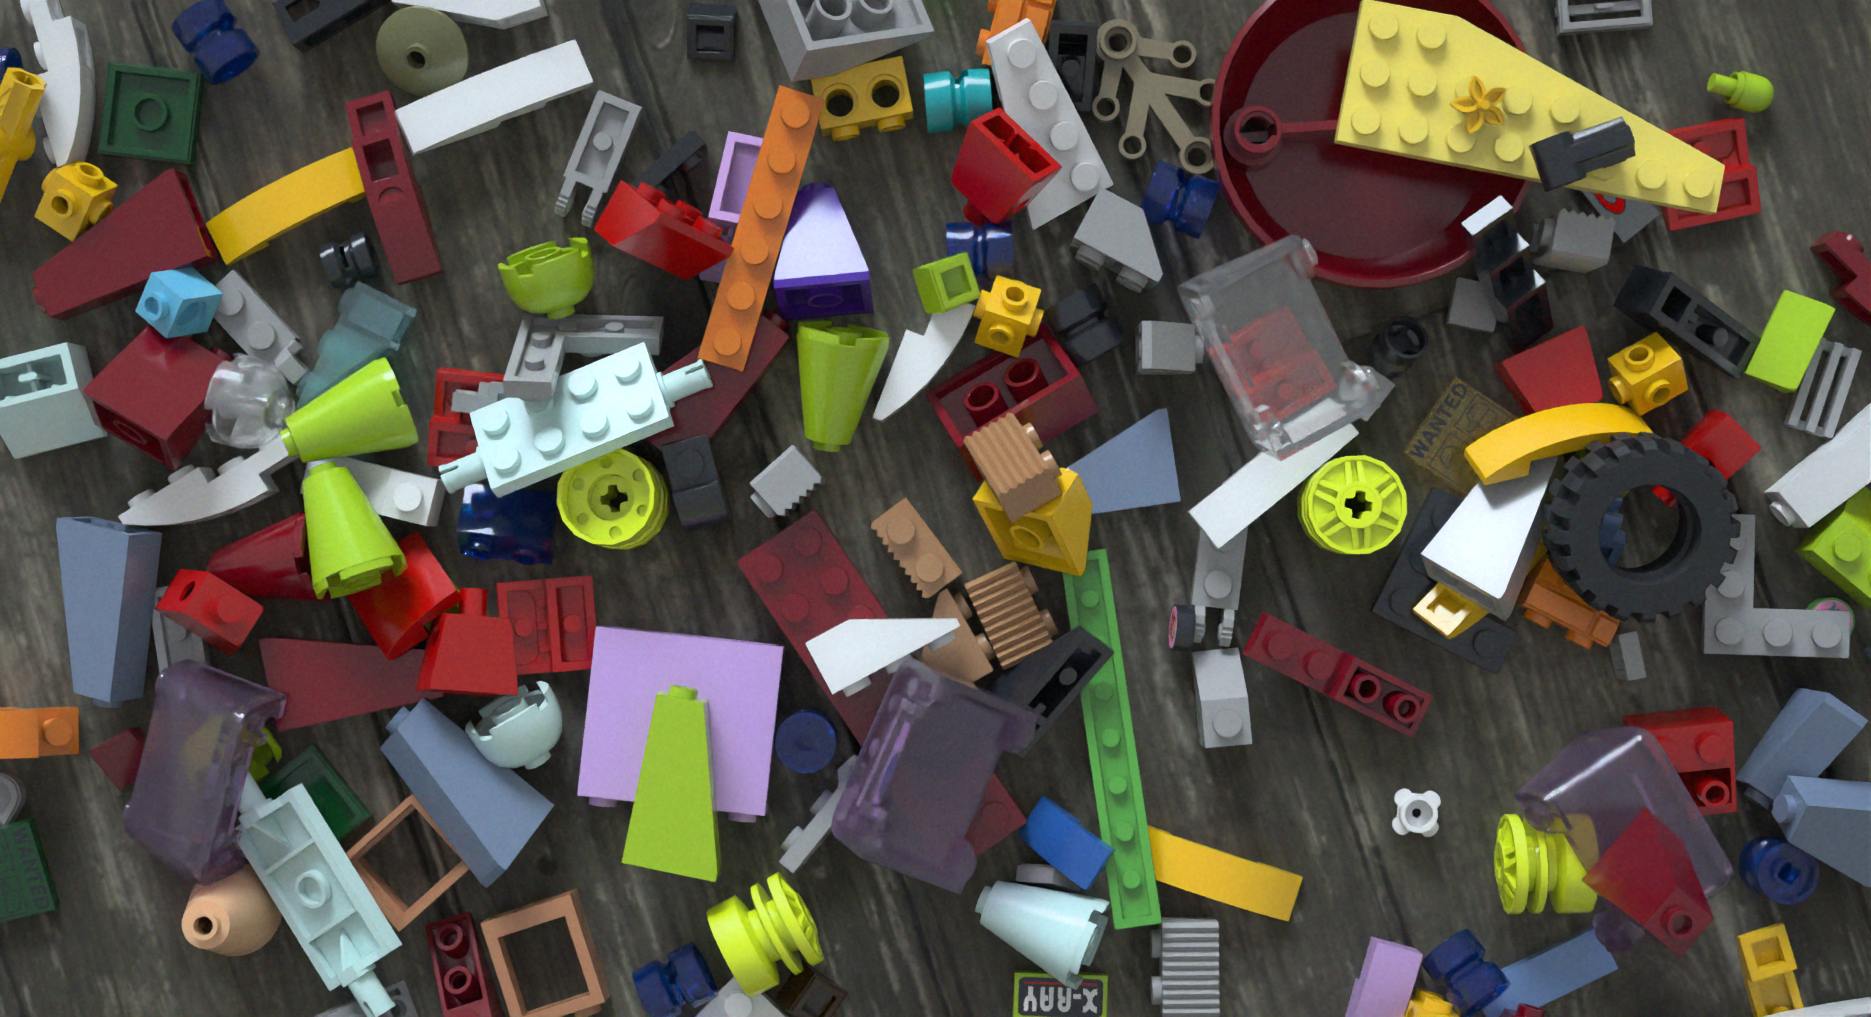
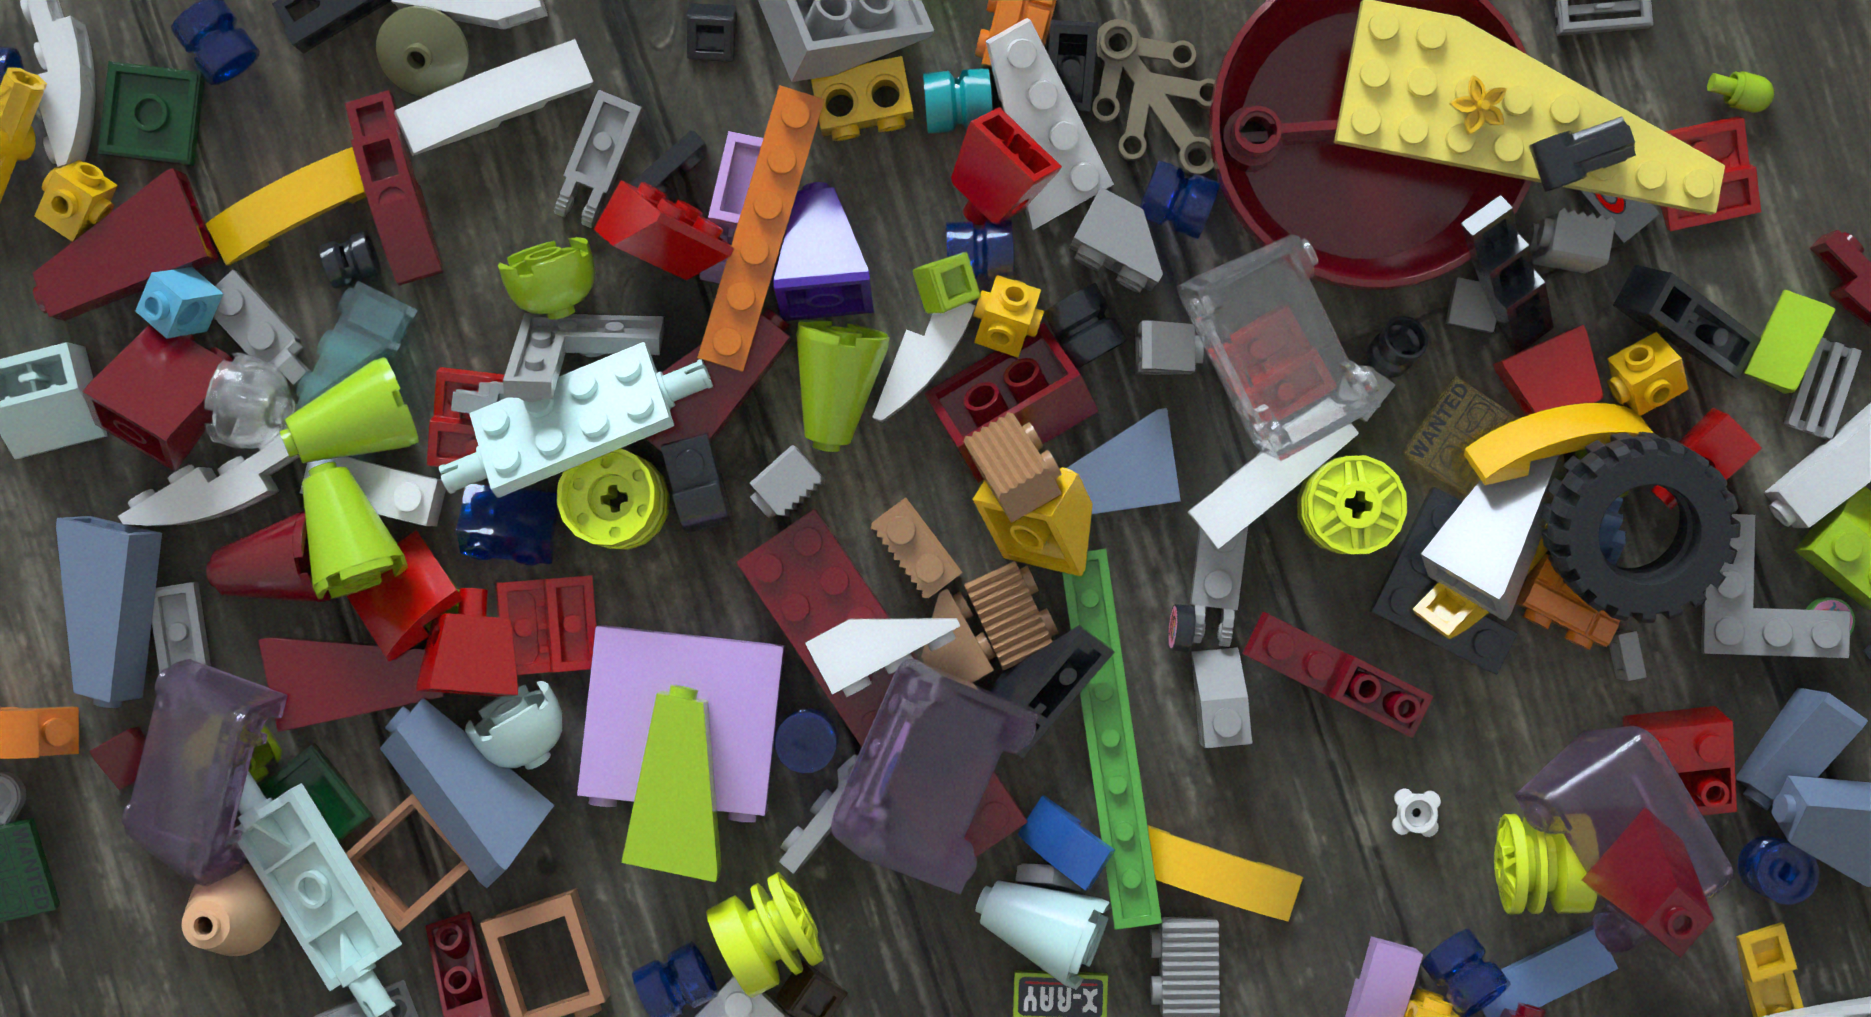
red torso [154,569,264,656] -> none

